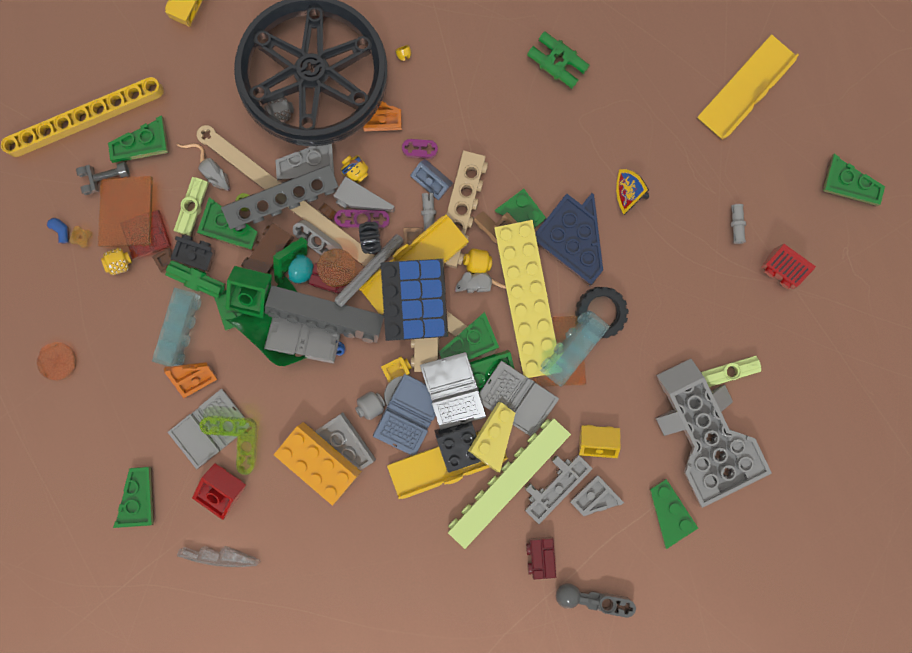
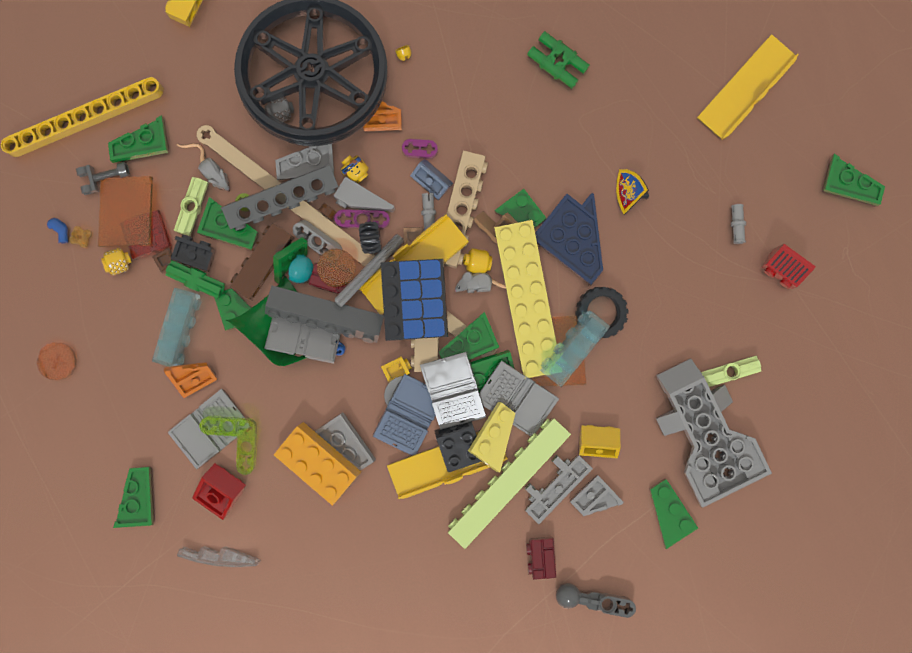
green slope [225,266,272,318] -> none
light grey head [355,391,385,420] -> none

